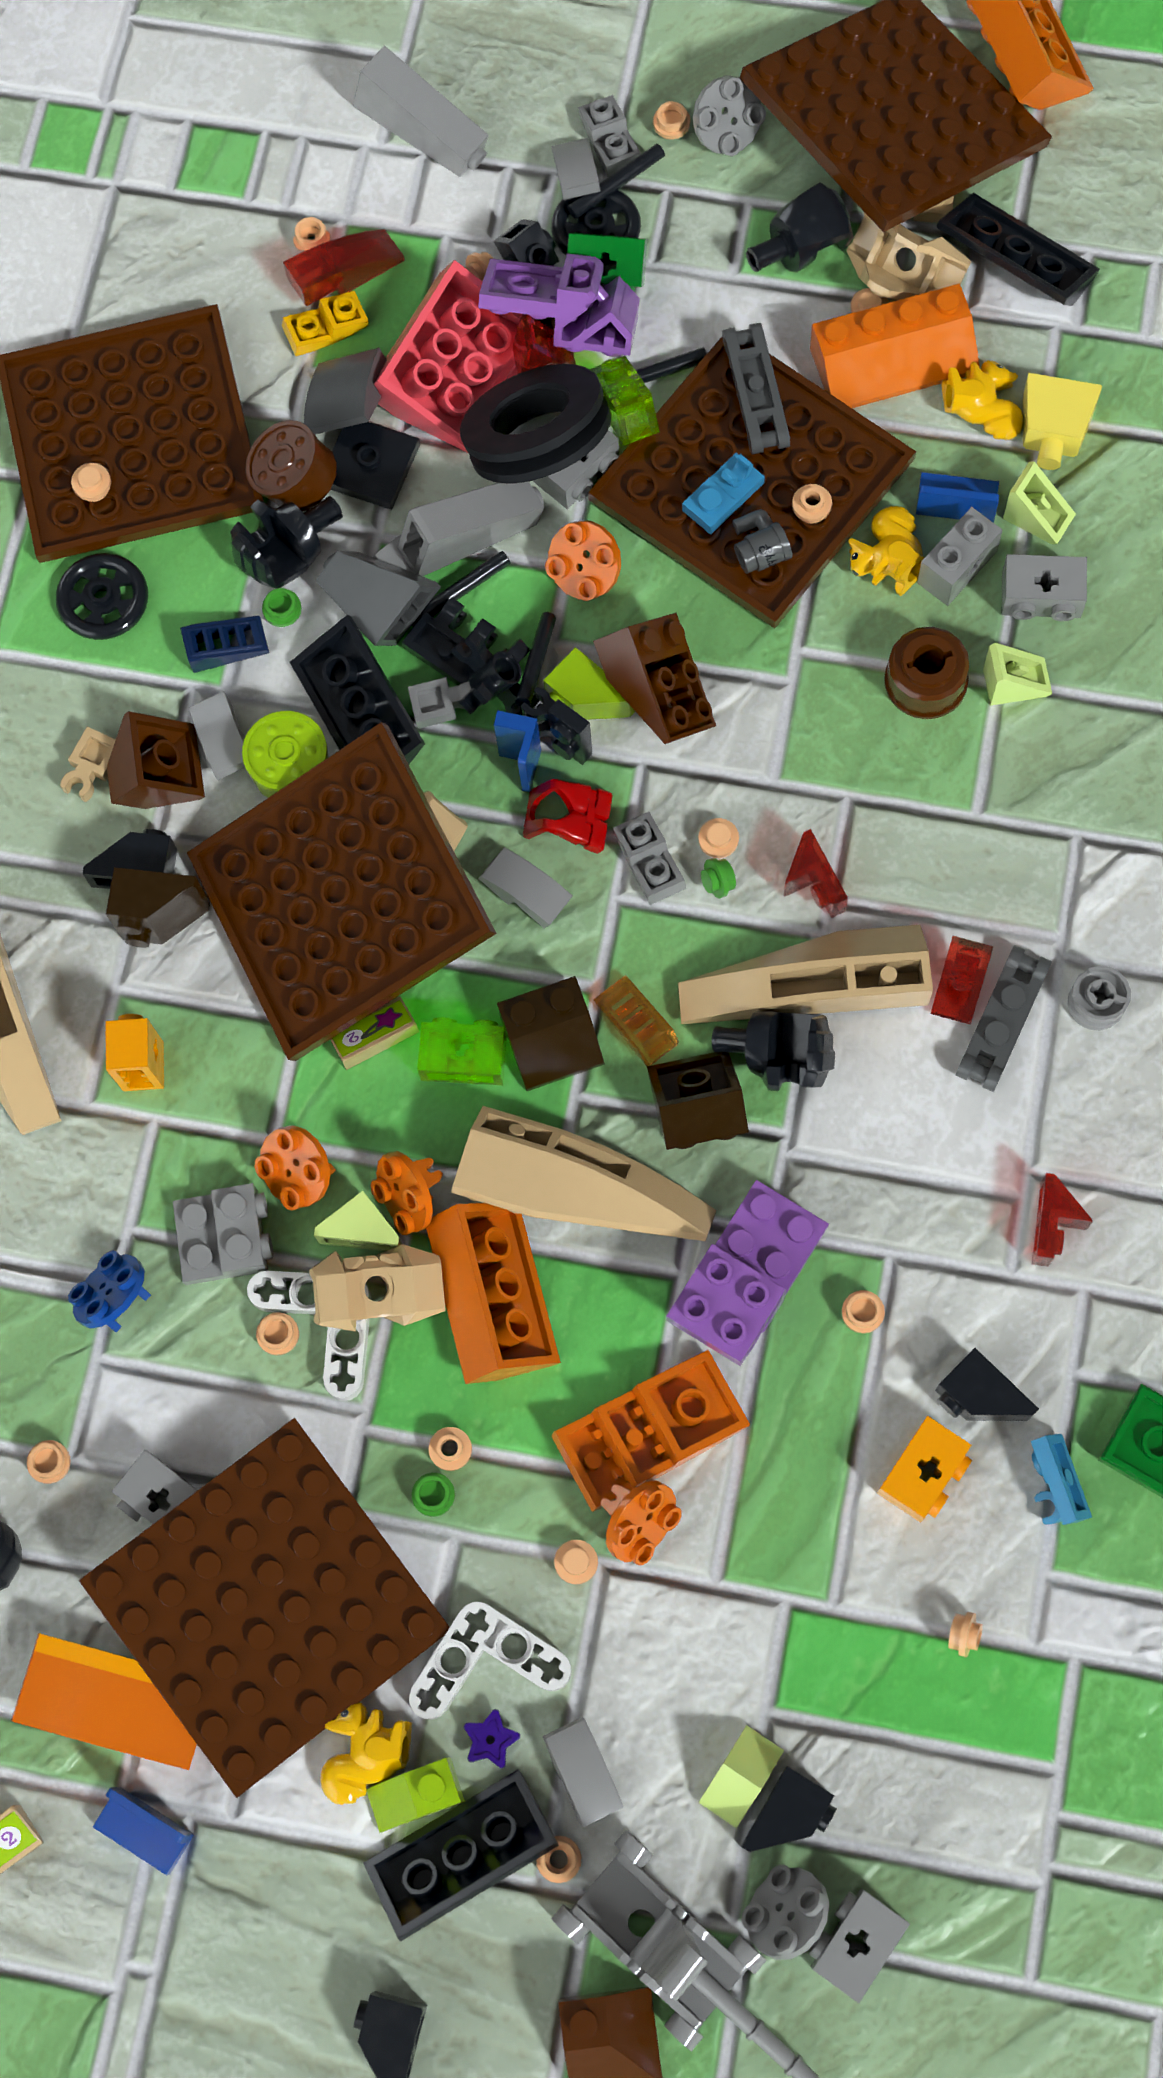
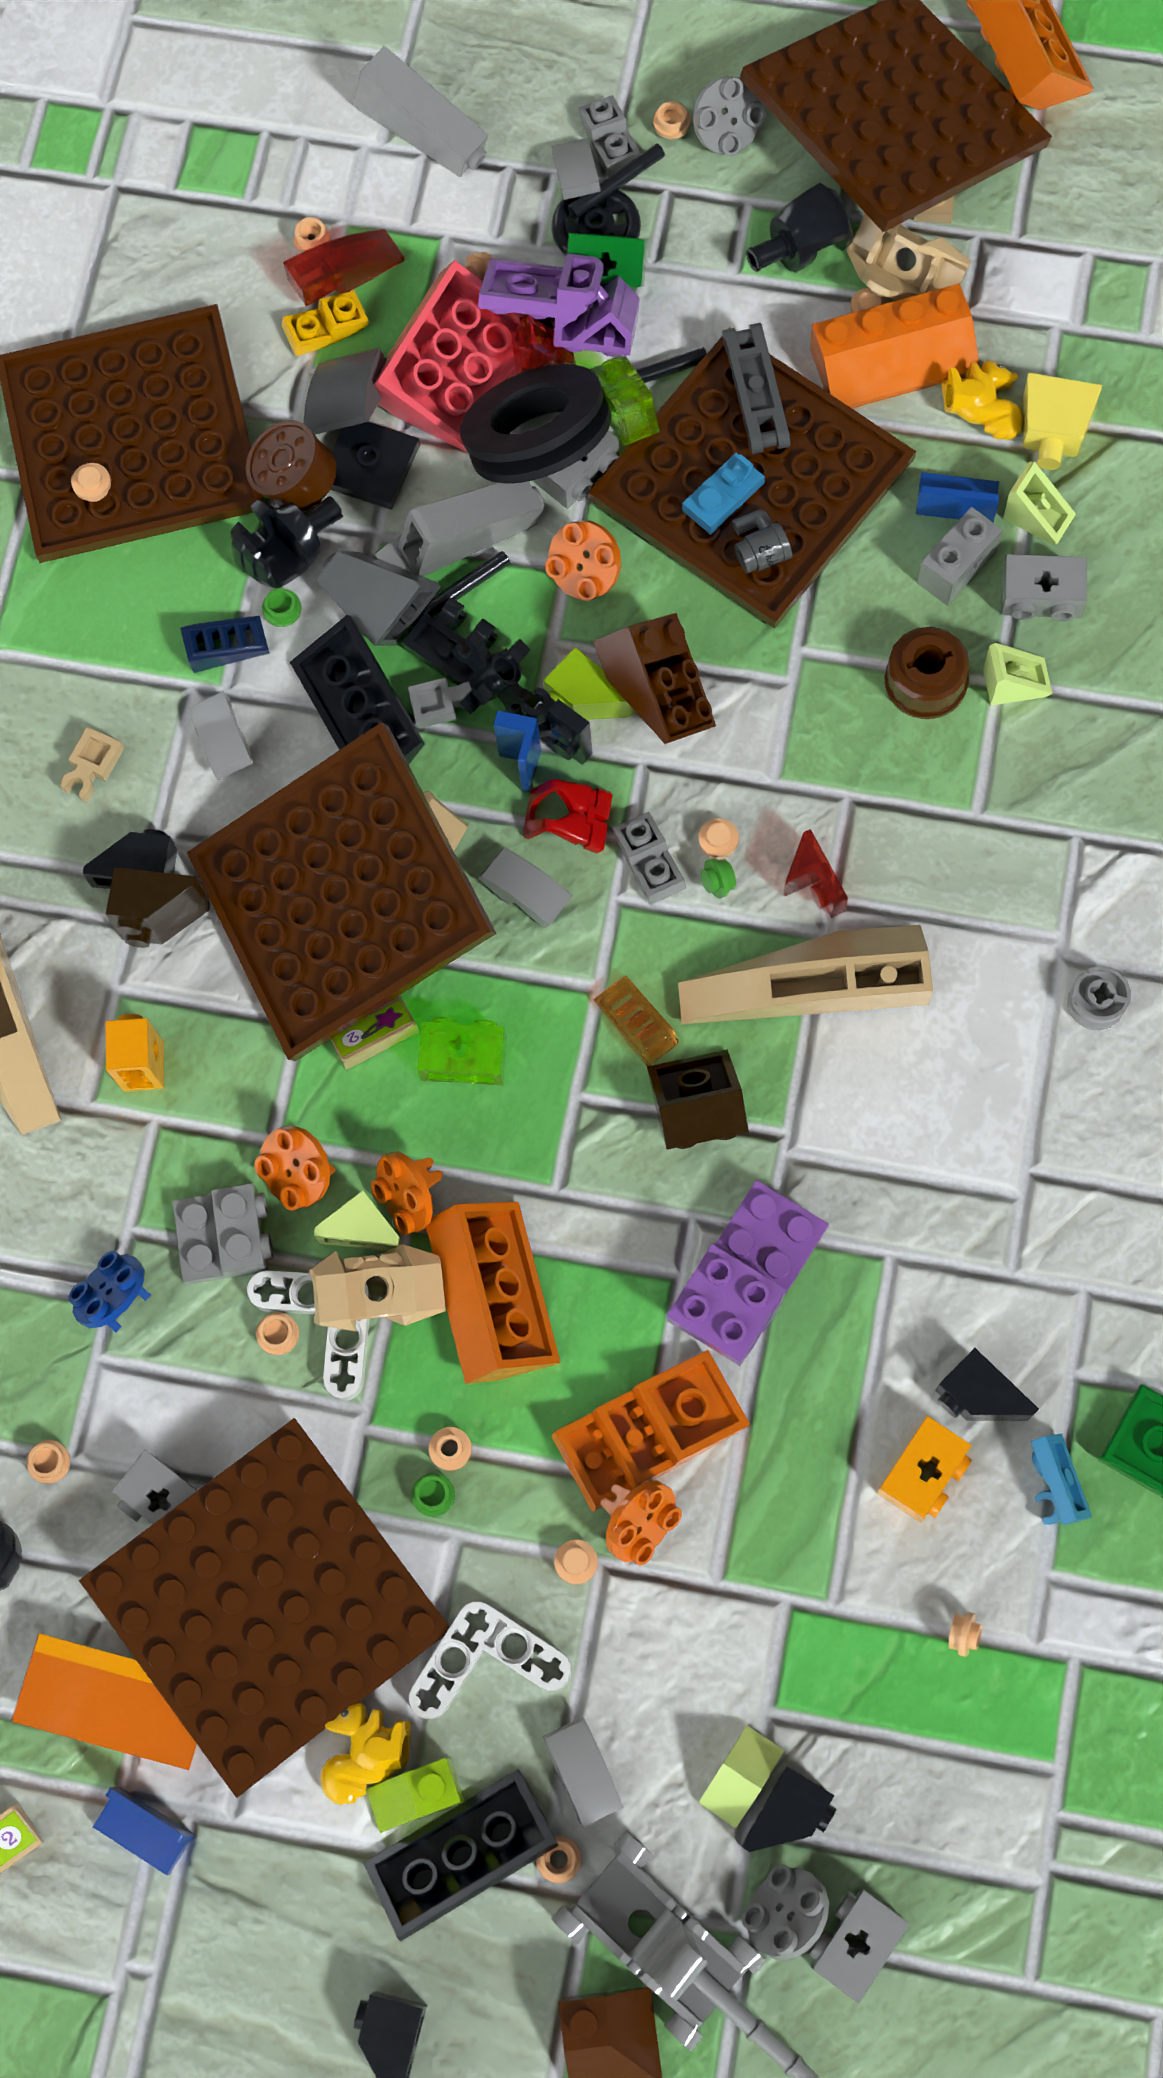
black plate [55,553,148,640] -> none
reddish brown slope [107,711,205,809] -> none
lime wheel [242,711,329,798] -> none
tan wedge [451,1106,716,1241] -> none
dark purple plate [464,1709,521,1768] -> none
black brick [493,219,560,266] -> none
dark brown slope [497,976,605,1091] -> none
black bar [515,612,556,708] -> none
black piece [711,1011,835,1091] -> none
light nougat plate [792,484,832,524] -> none
light nougat plate [841,1290,885,1334] -> none
yellow animal [848,506,925,596] -> none
clear red slope [930,936,993,1025] -> none
black slope [936,193,1100,305] -> none
dark grey plate [955,945,1052,1092] -> none
clear red slope [1031,1173,1093,1267] -> none

